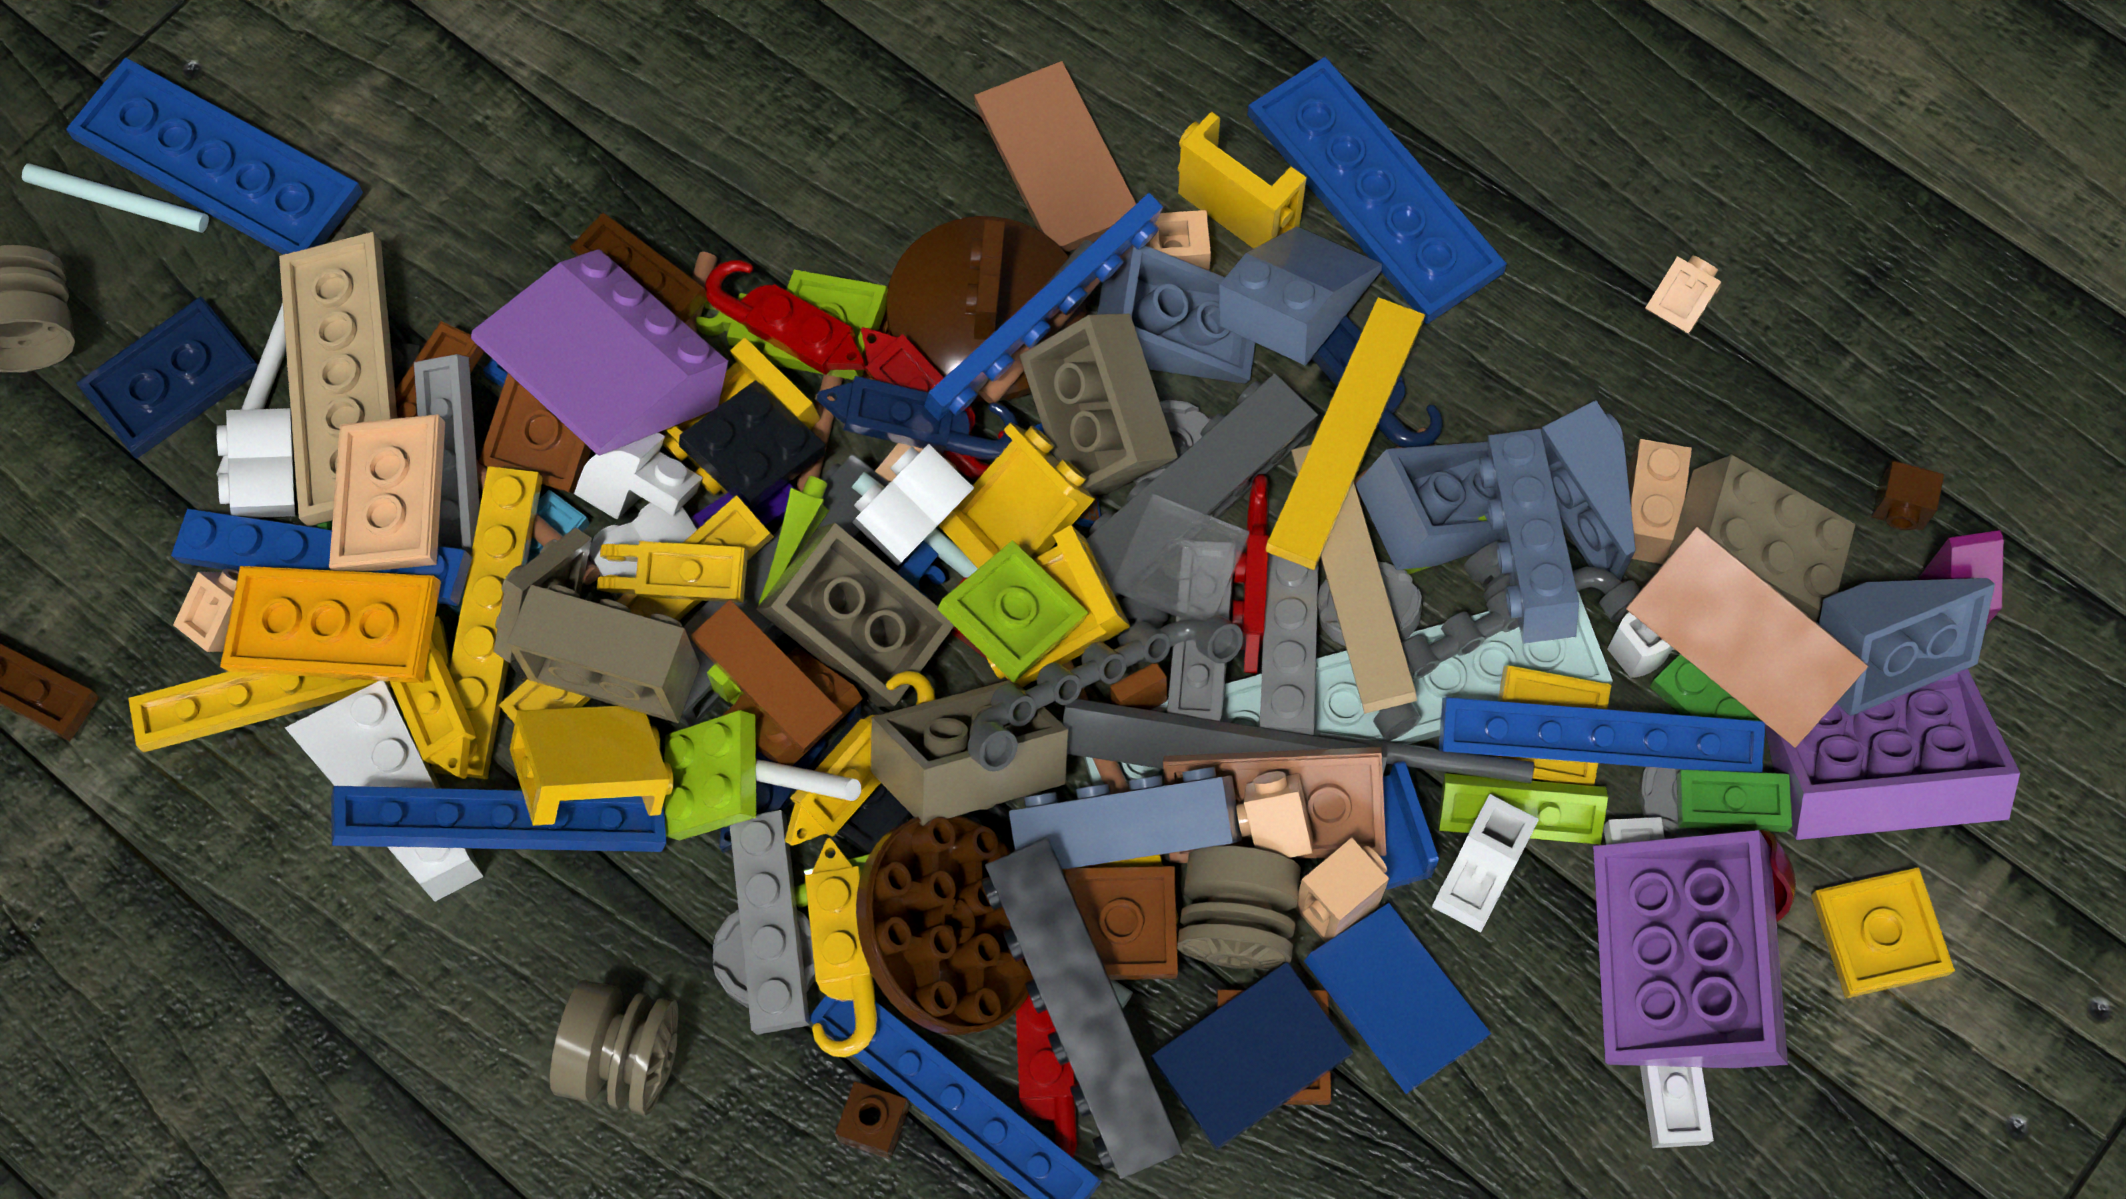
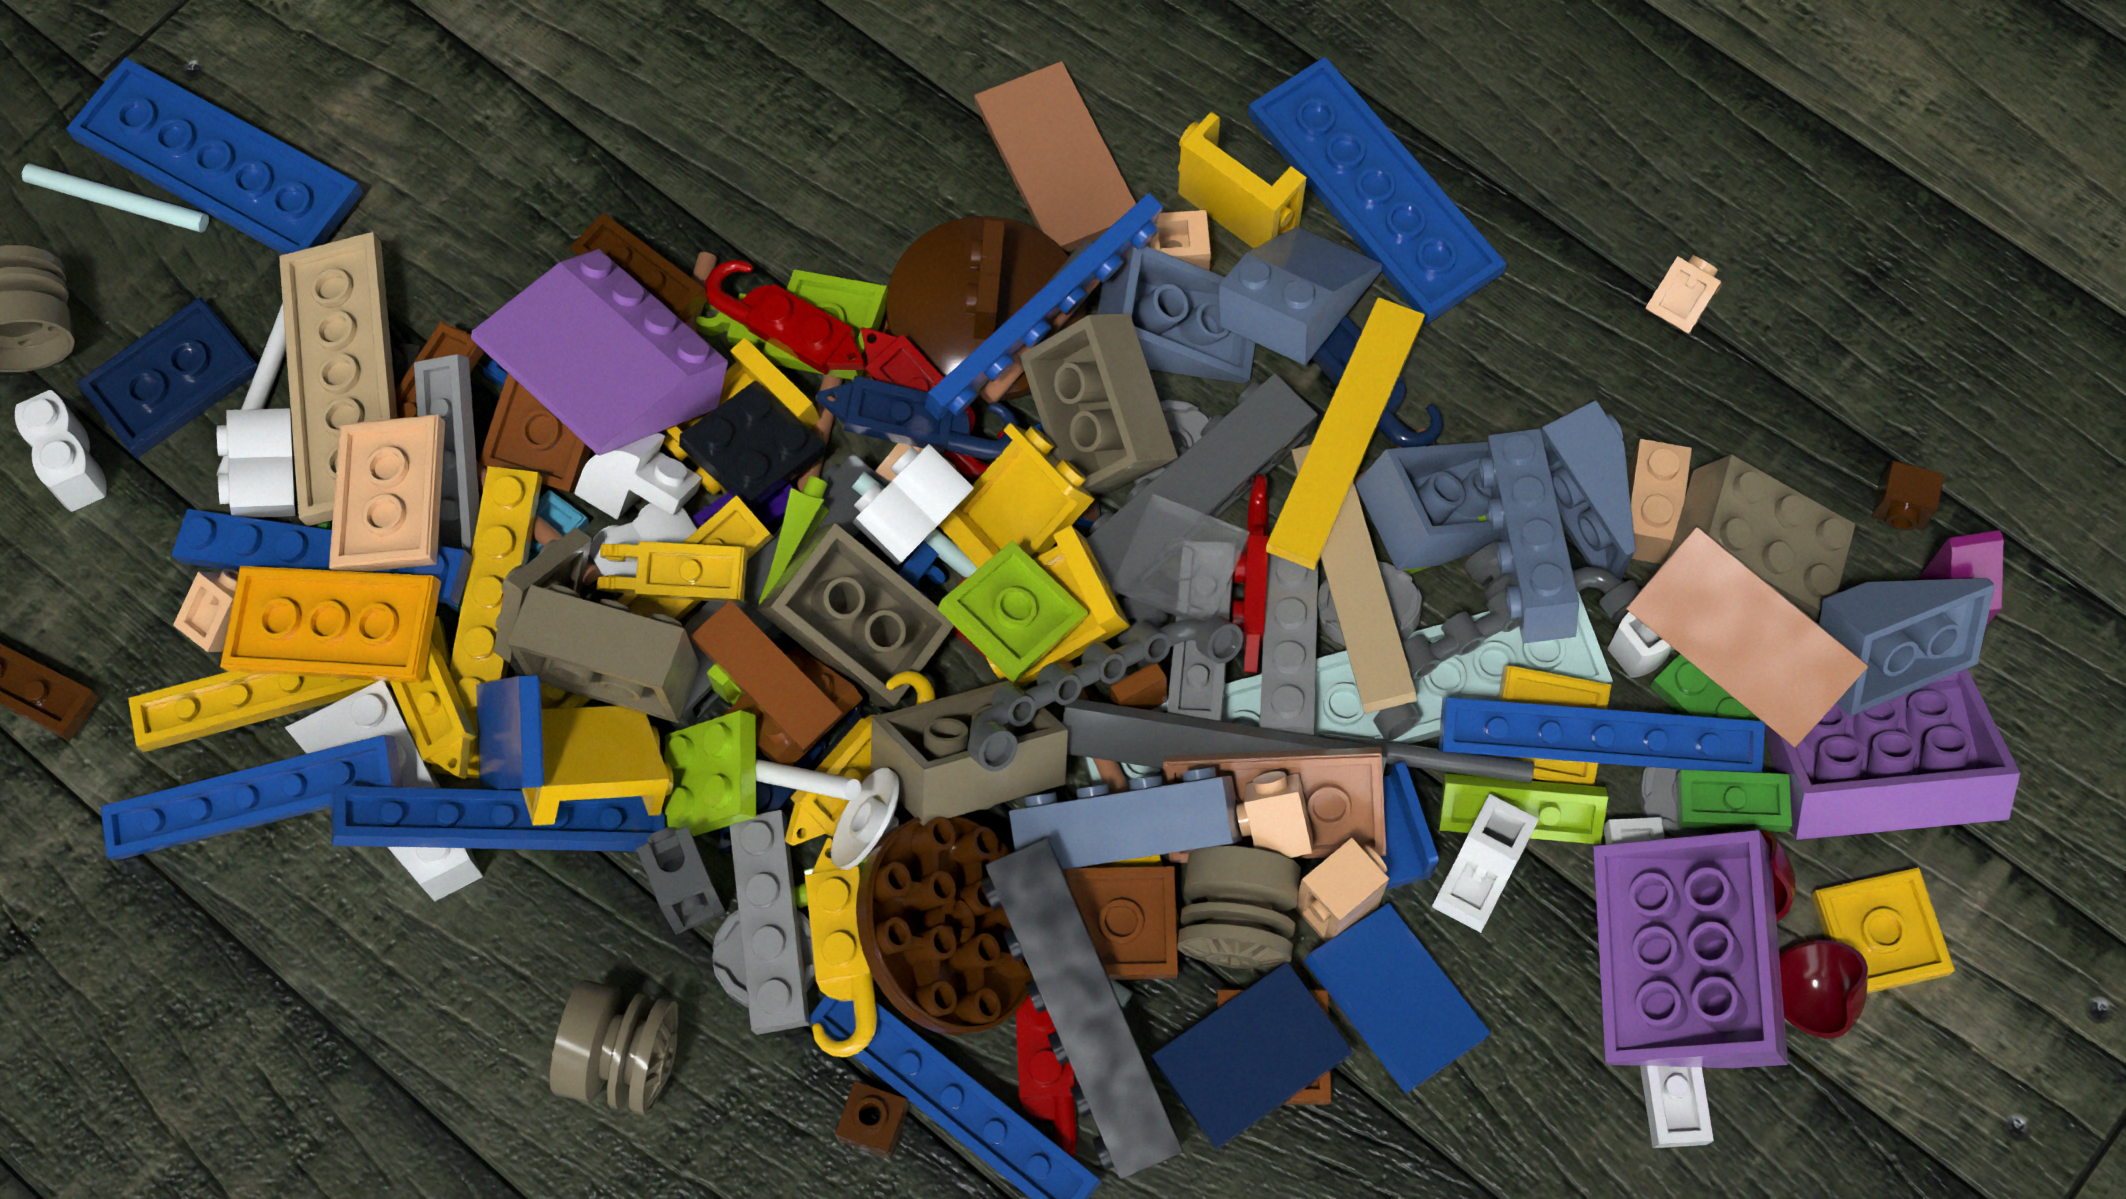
none -> white brick [15,390,107,512]
none -> blue plate [101,734,403,860]
none -> blue tile [476,675,544,790]
none -> dark grey brick [636,826,726,935]
none -> white dish [831,768,899,870]
none -> dark red helmet [1779,940,1868,1039]

